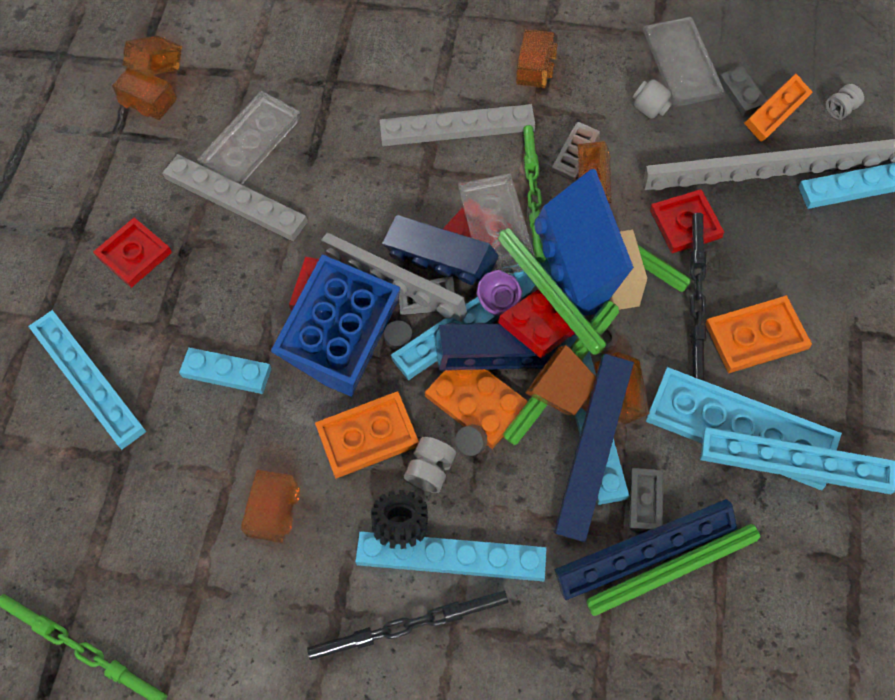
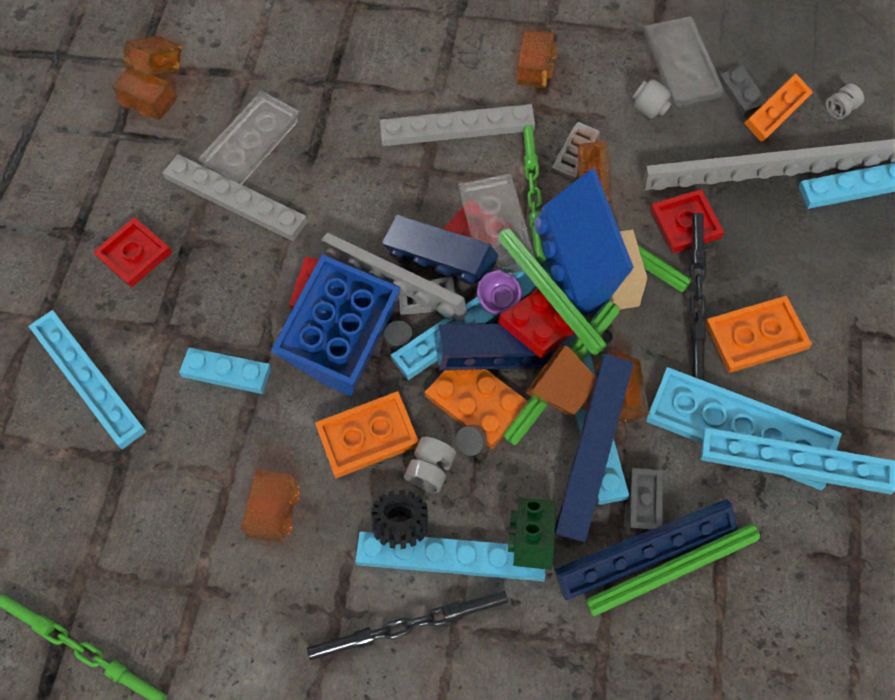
none -> dark green brick [508,498,556,570]

